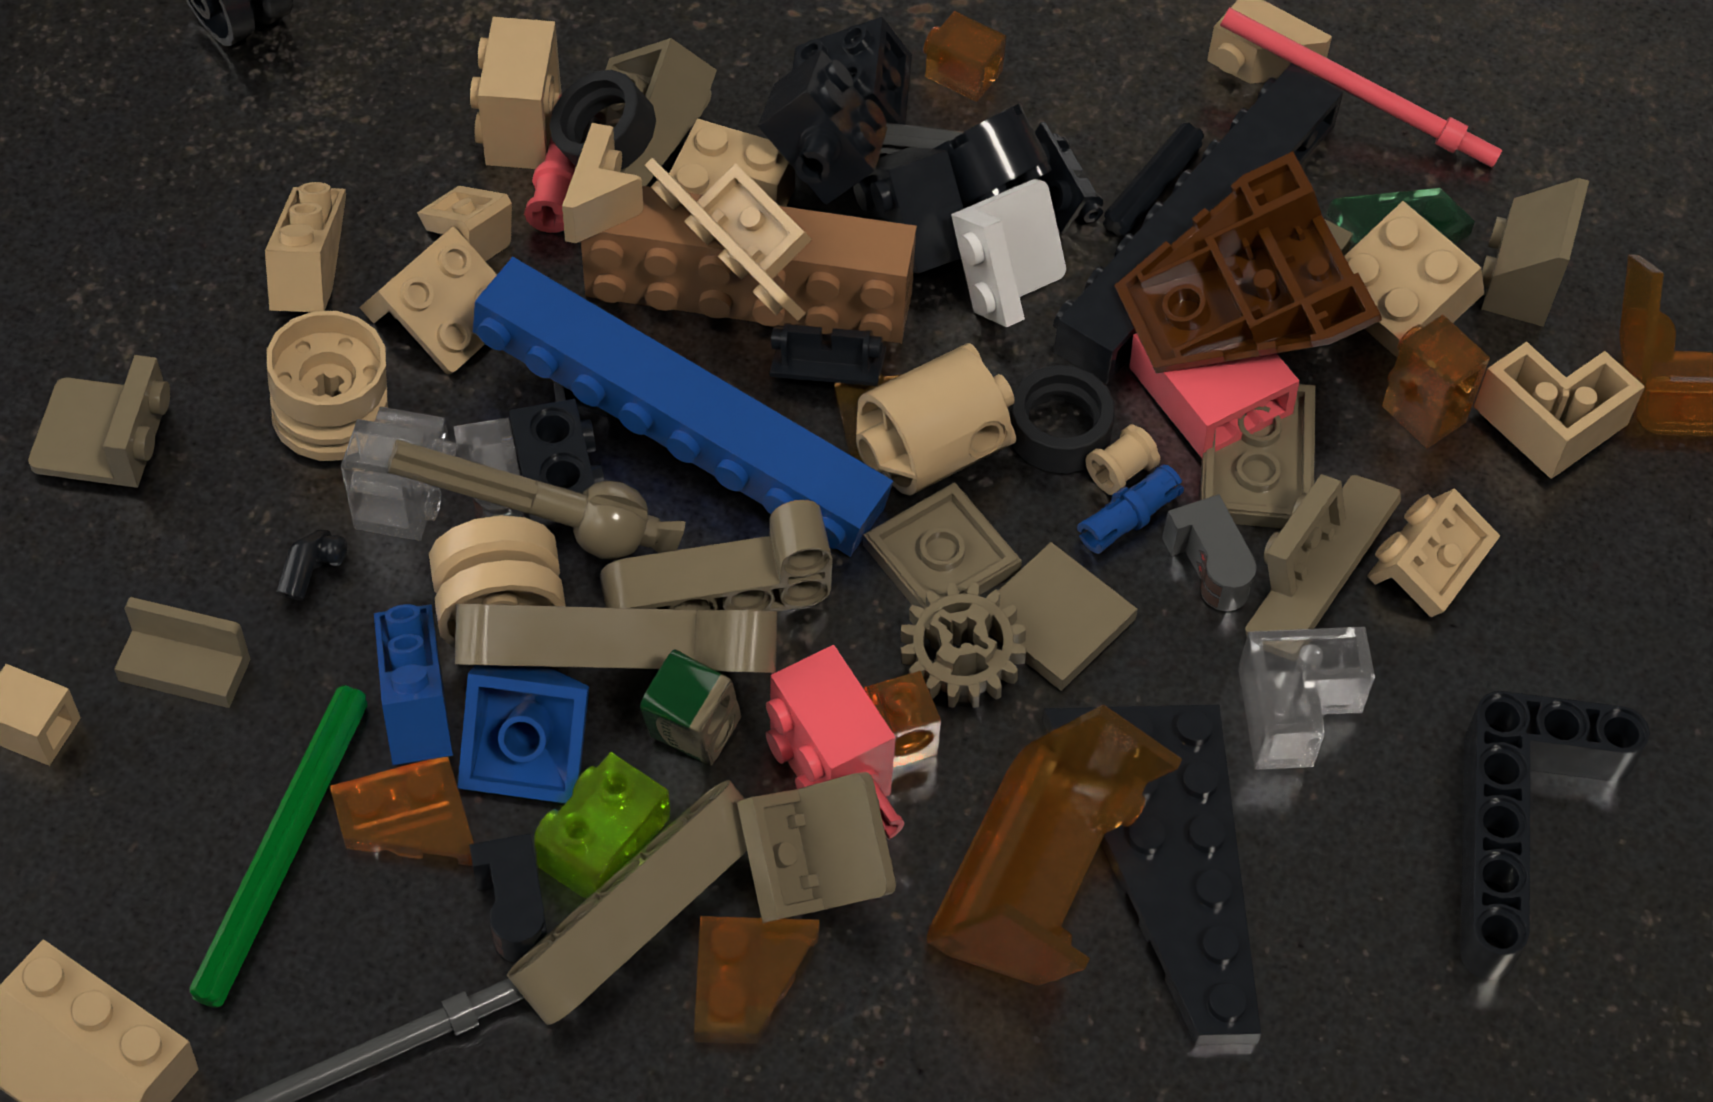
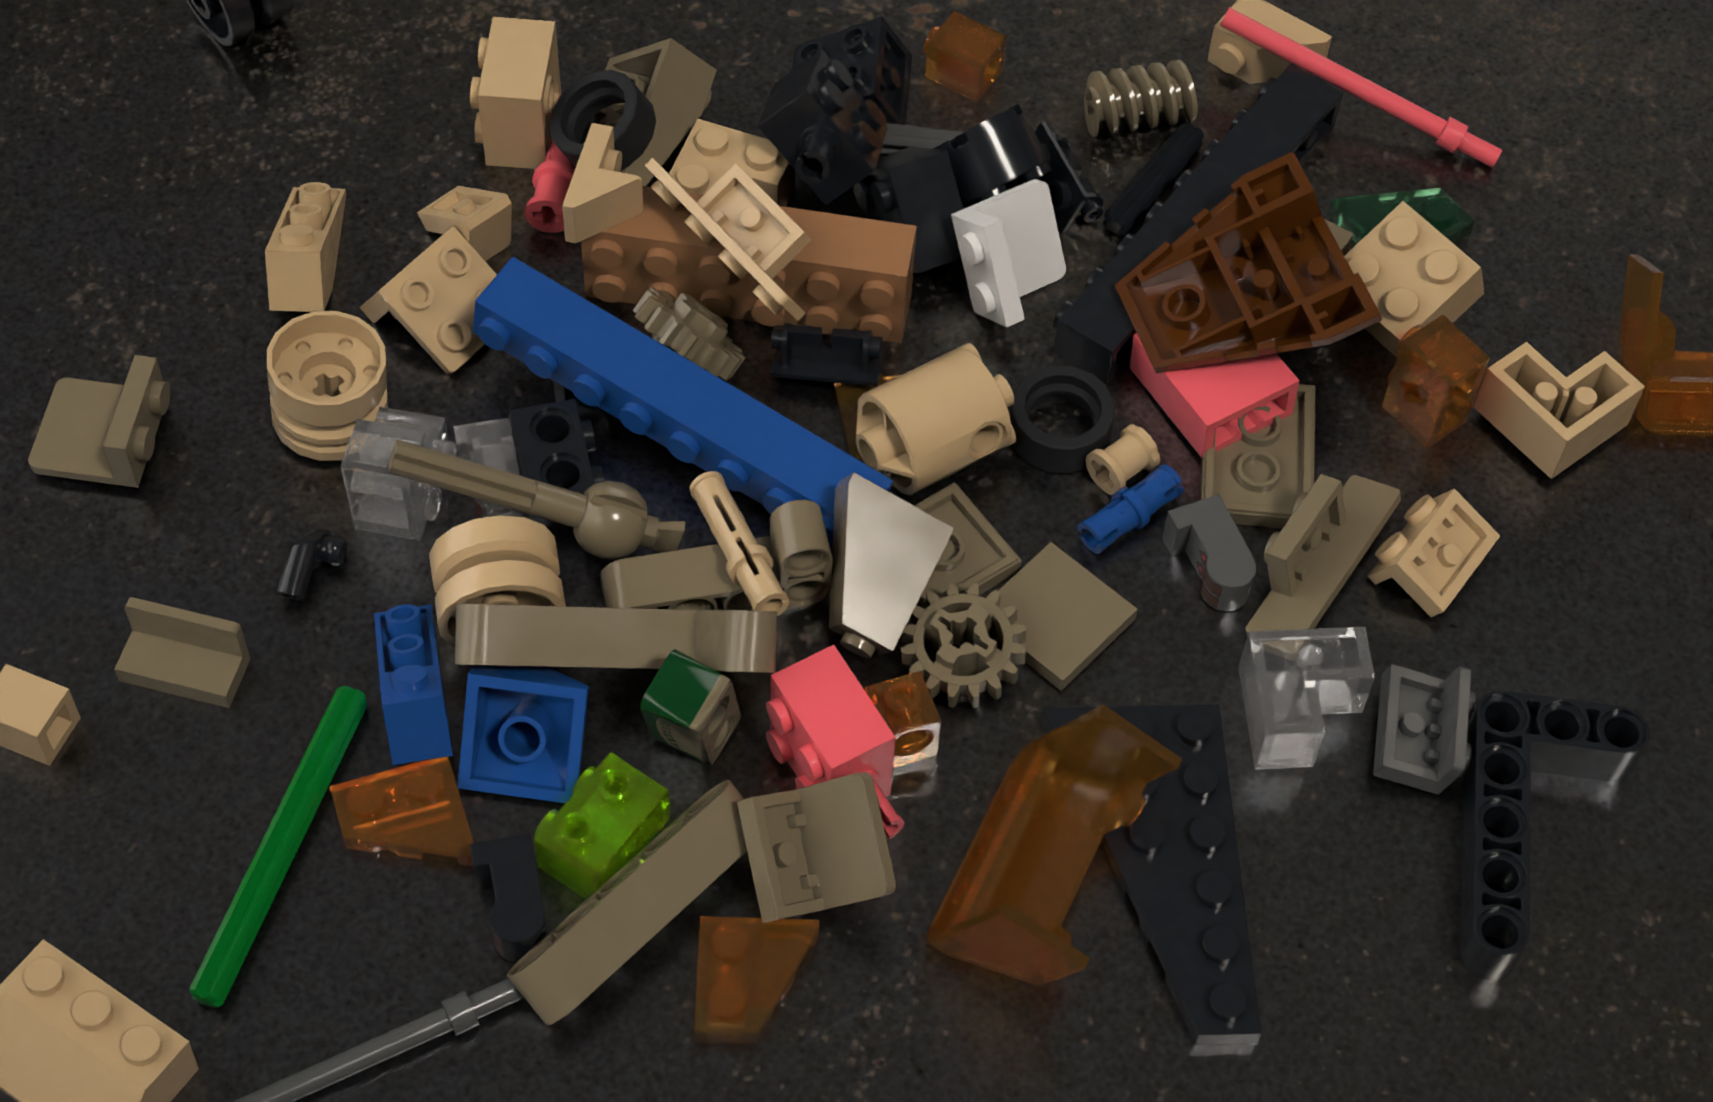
dark tan slope [1481,178,1589,327] -> none
none -> dark tan gear [633,287,745,381]
none -> tan pin [689,471,789,616]
none -> slope [829,472,955,659]
none -> dark tan piece [1084,60,1198,137]
none -> dark grey bracket [1373,664,1476,795]

